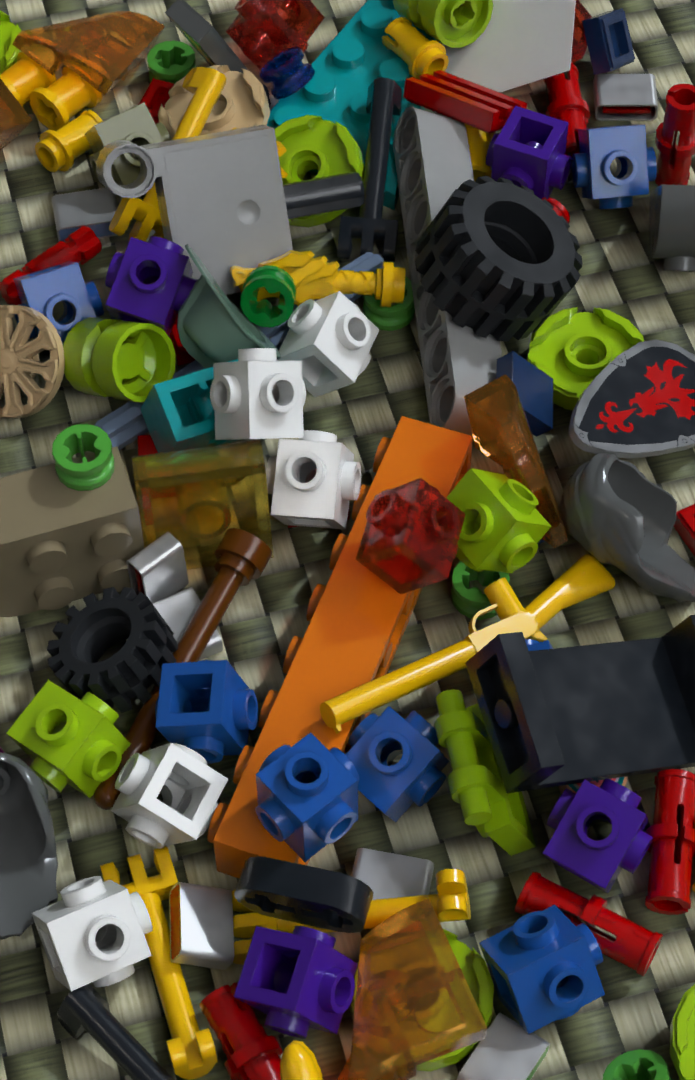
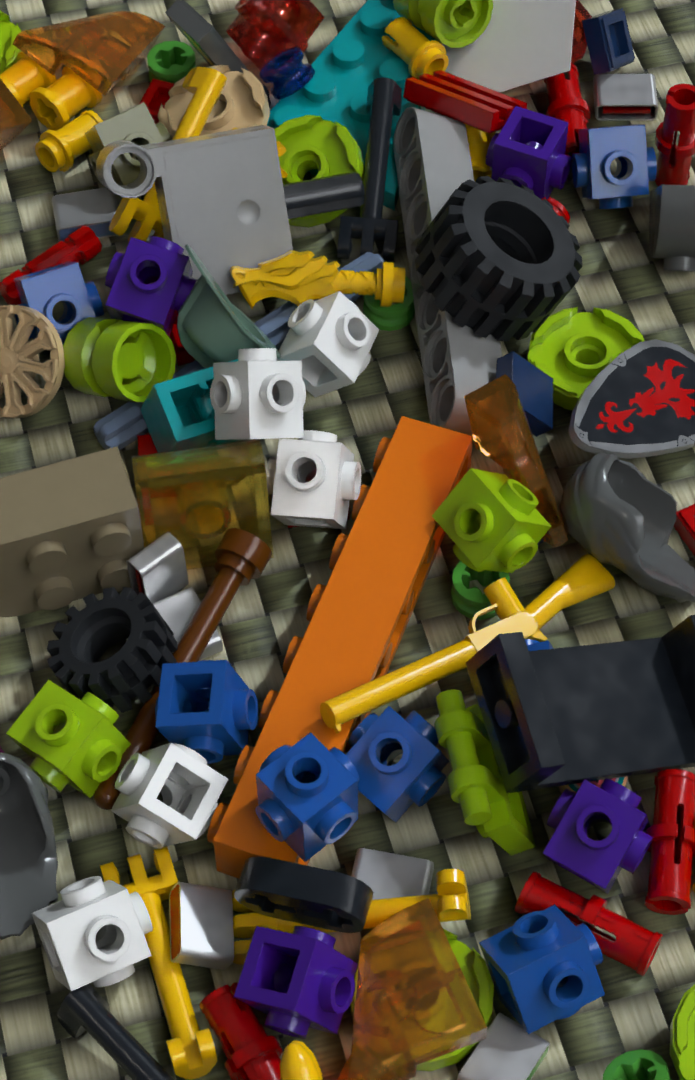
bright green bush [52,424,114,491] -> none
green bush [240,266,296,328] -> none
clear red brick [356,478,466,594] -> none

